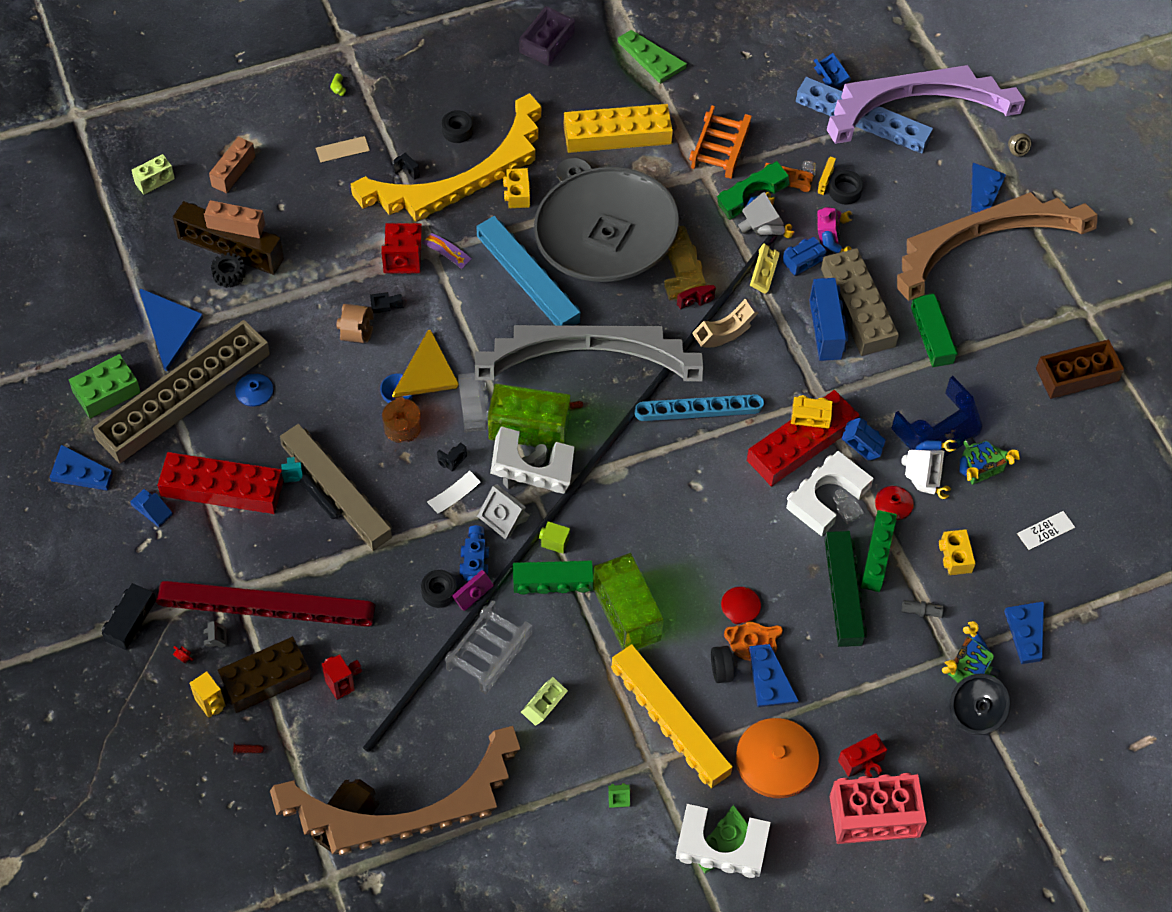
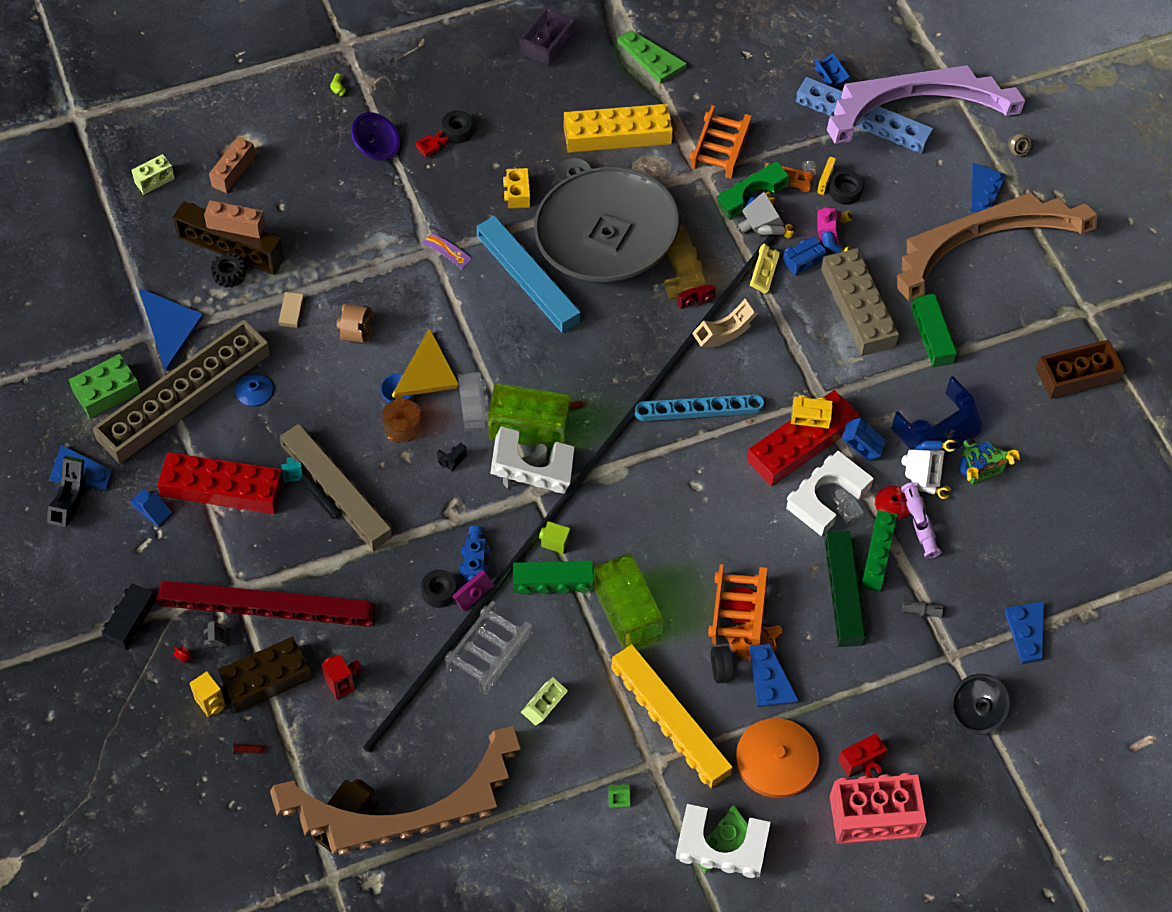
tan sticker [316,136,370,162] -> none
yellow arch [351,93,541,222] -> none
black plate [370,292,404,314] -> none
red bracket [381,223,422,273] -> none
black bracket [392,152,420,180] -> none
white sticker [427,471,480,514] -> none
light grey arch [475,325,703,381] -> none
light grey bracket [477,484,530,539] -> none
blue brick [809,278,848,361] -> none
yellow brick [939,529,975,575] -> none
torso [942,621,1000,683] -> none
white sticker [1017,511,1075,550] -> none
none -> black arch [47,455,86,528]
none -> tan tile [278,292,304,328]
none -> dark purple dish [351,112,400,161]
none -> red plate [416,131,449,158]
none -> orange fence [708,564,768,646]
none -> lavender piece [901,482,942,559]

